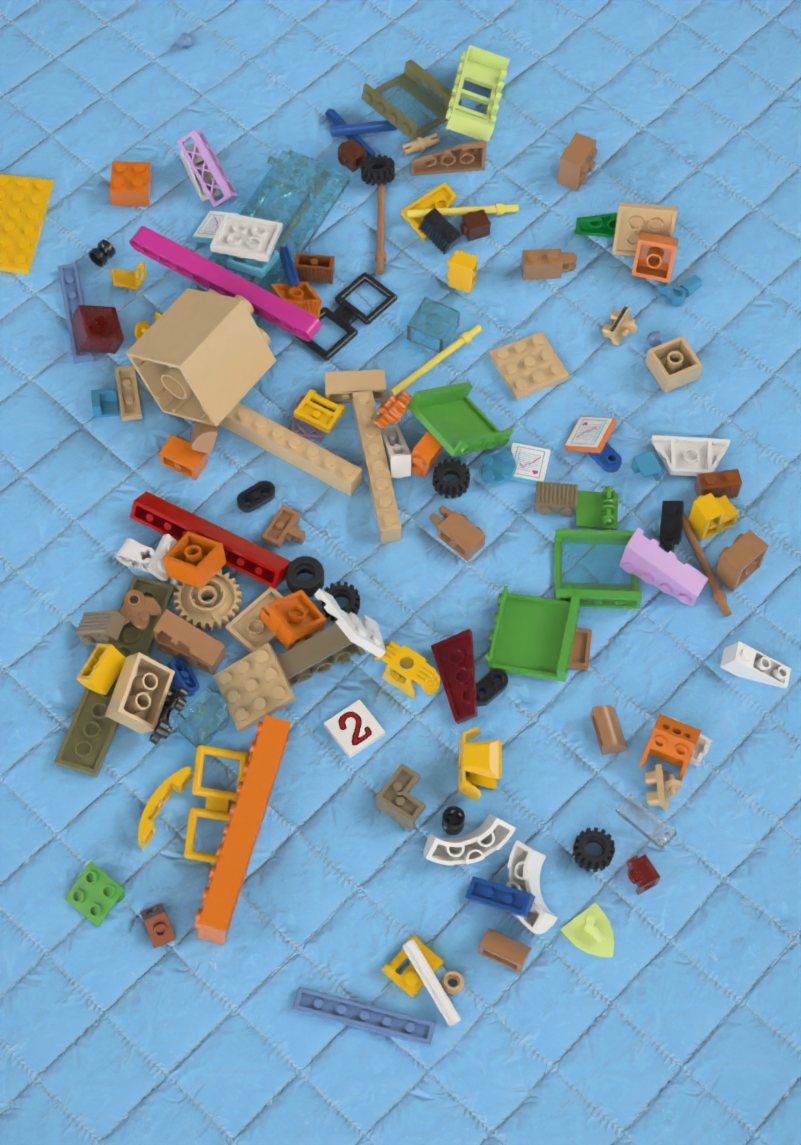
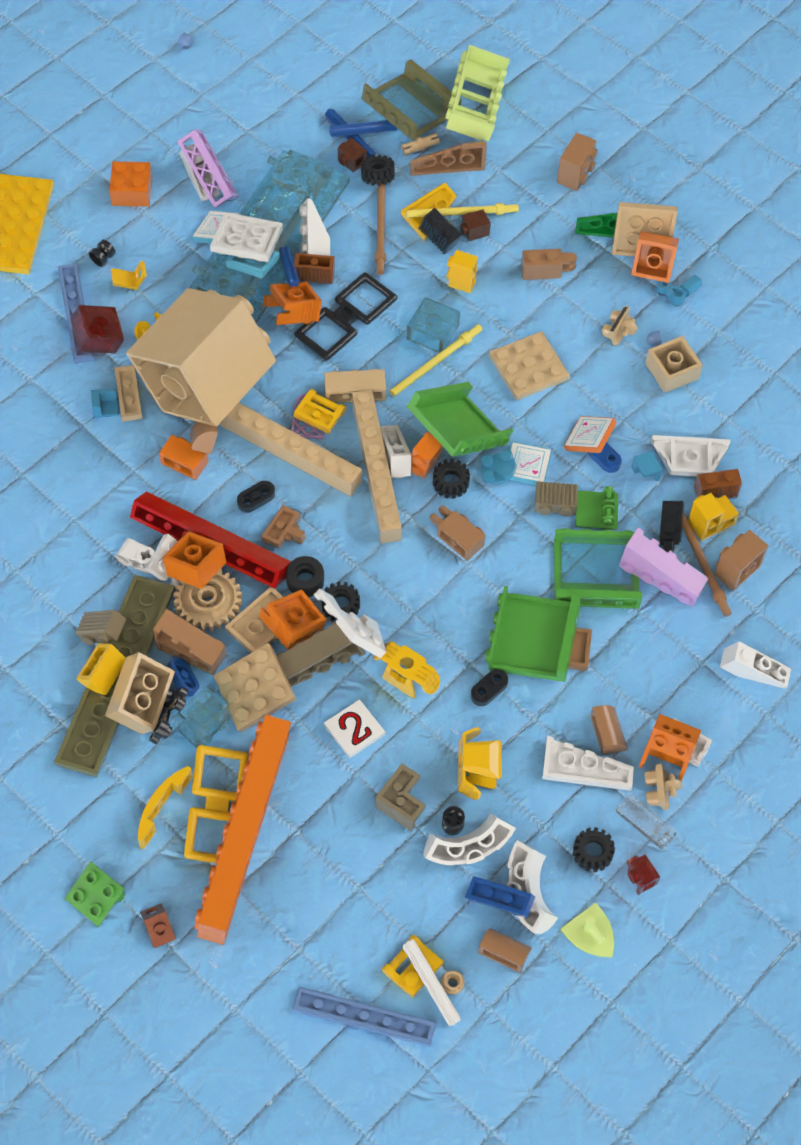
medium nougat plate [118,590,161,631] -> none
dark pink beam [129,226,322,341] -> none
orange gear [374,389,412,429] -> none
dark red wing [431,629,478,724] -> none
none -> white slope [299,198,330,256]
none -> white wing [542,735,634,791]

